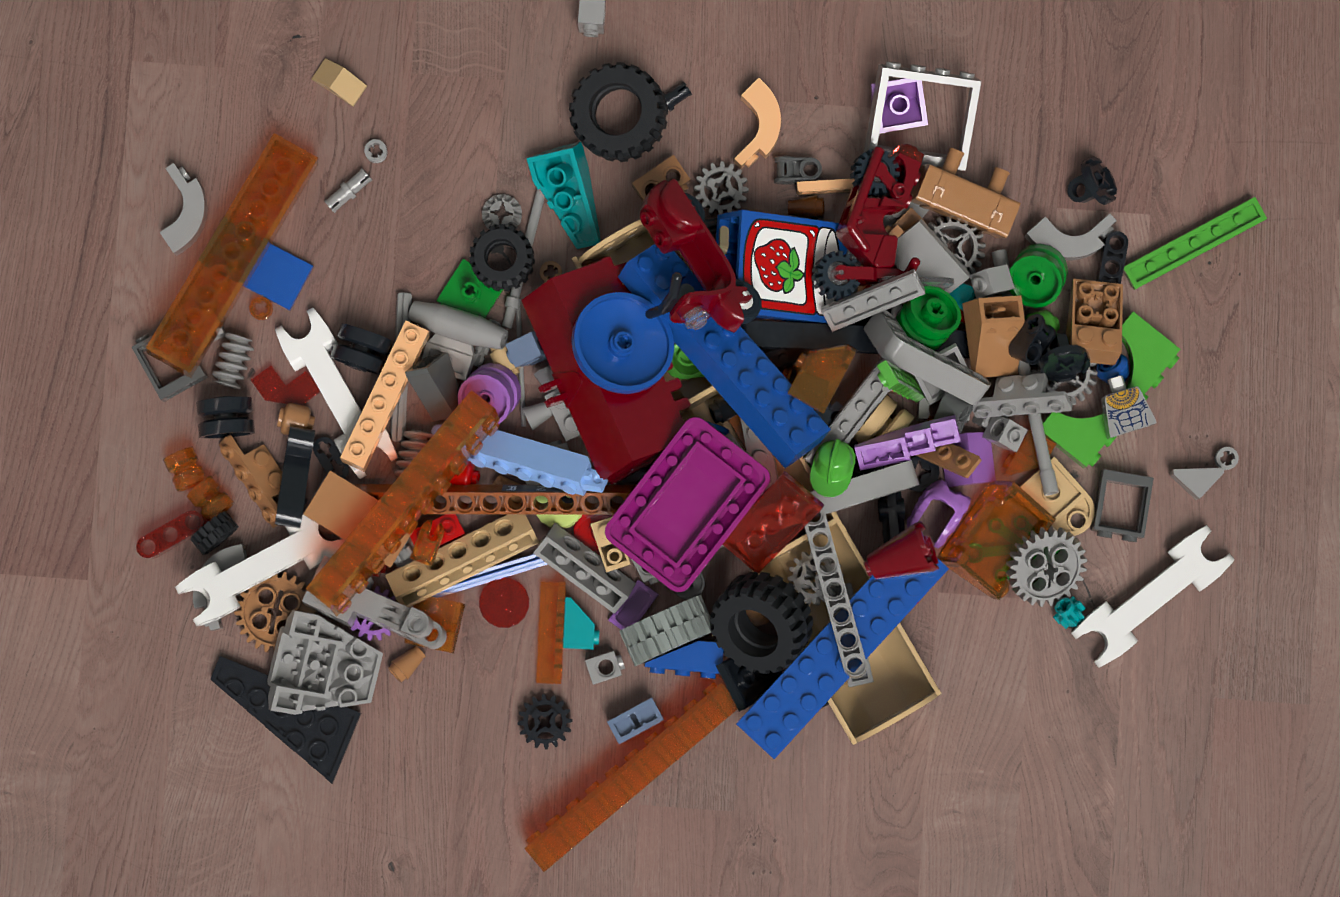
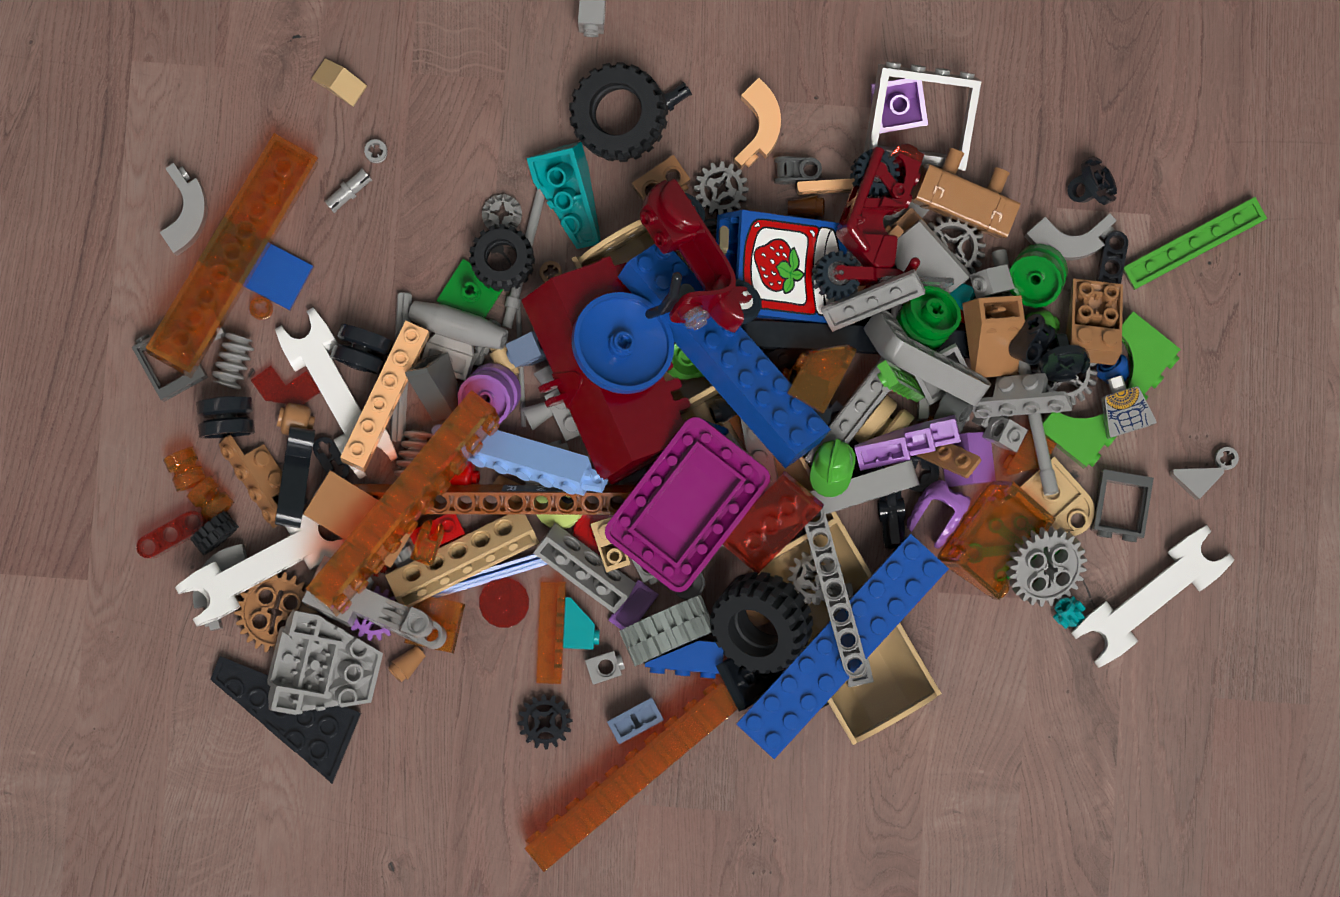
dark red cone [864,521,939,579] -> none

